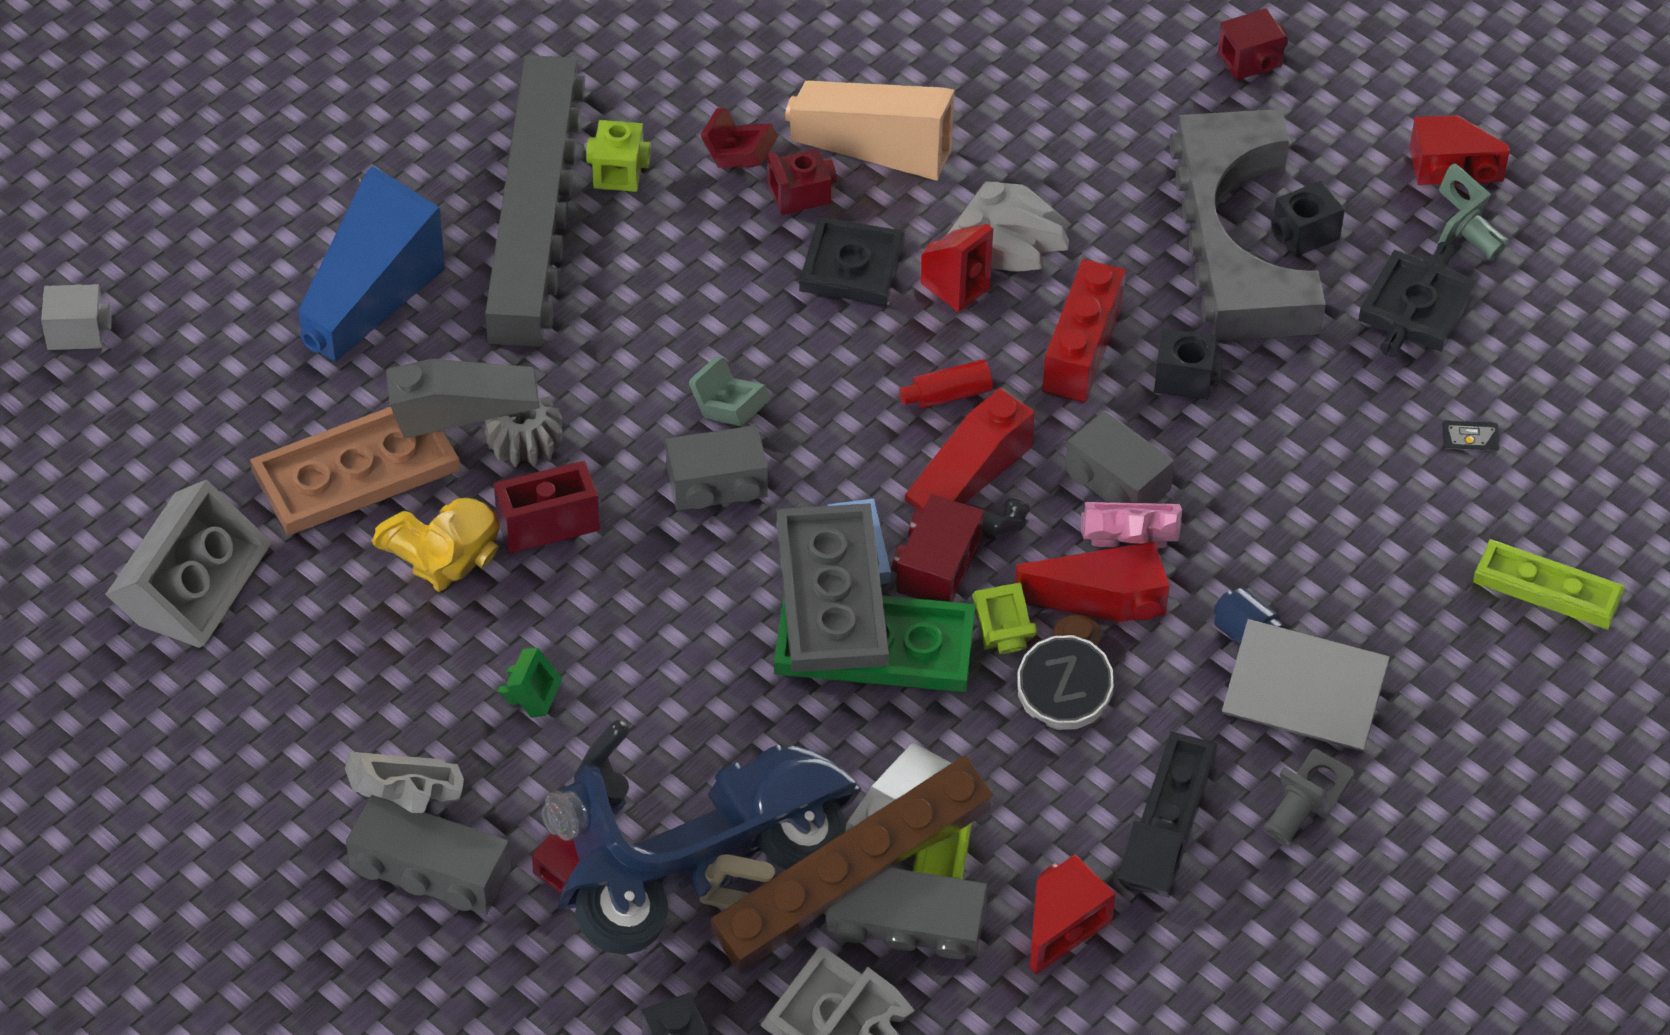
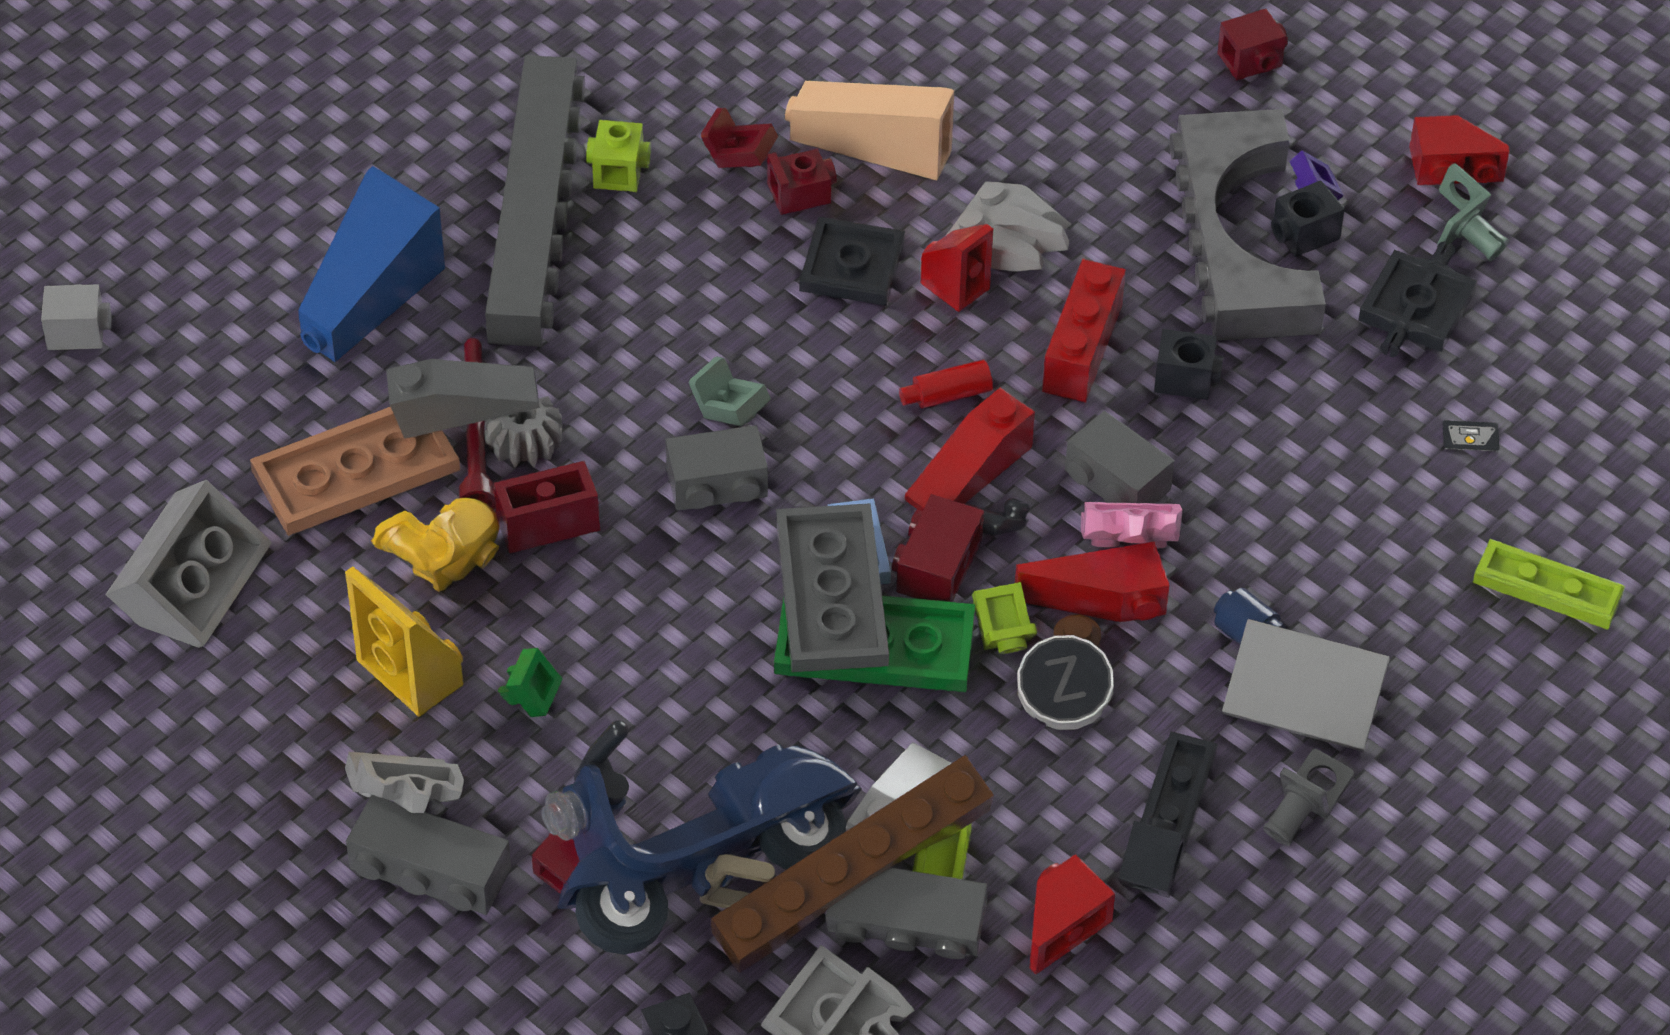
none -> yellow slope [345,566,463,717]
none -> dark red piece [459,338,496,510]
none -> dark purple plate [1289,150,1344,201]

